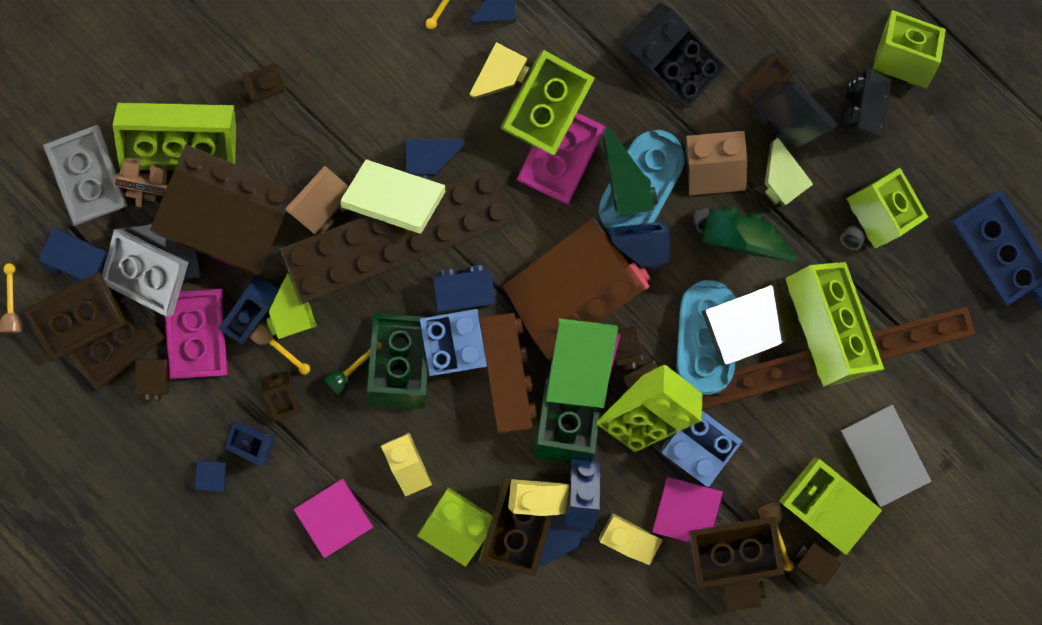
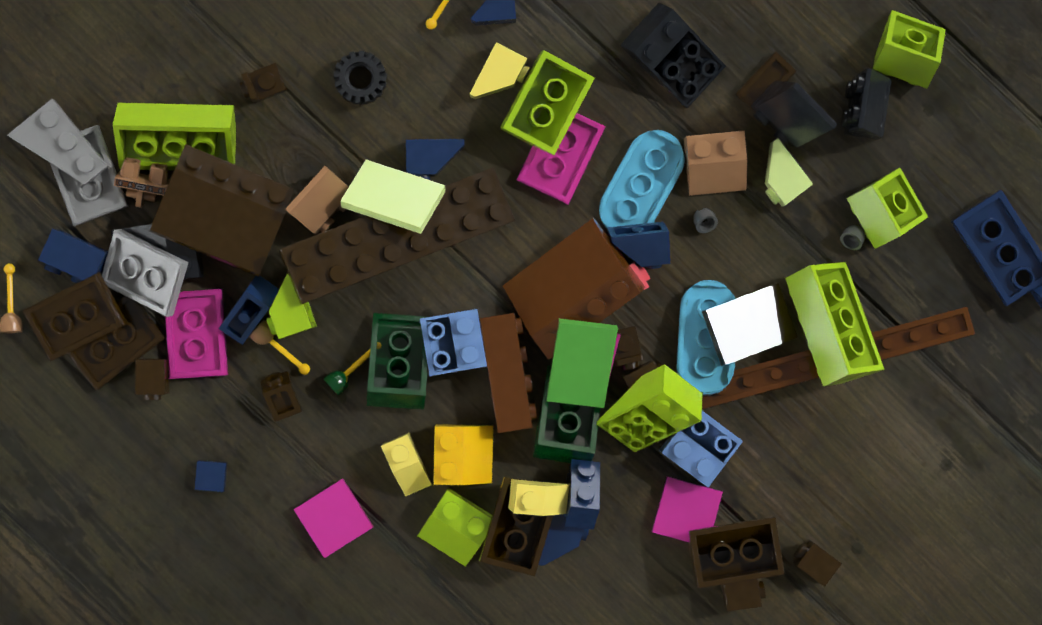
dark blue slope [225,421,276,466] -> none
dark blue brick [433,265,496,312] -> none
light yellow slope [599,513,663,565] -> none
dark green slope [601,127,658,218] -> none
dark green slope [702,205,797,263] -> none
hinge [758,502,794,571] -> none
lime slope [779,456,882,555] -> none
light grey tile [840,404,932,507] -> none
none -> light grey wing [7,99,109,185]
none -> black tyre [334,50,387,105]
none -> yellow slope [434,424,493,485]

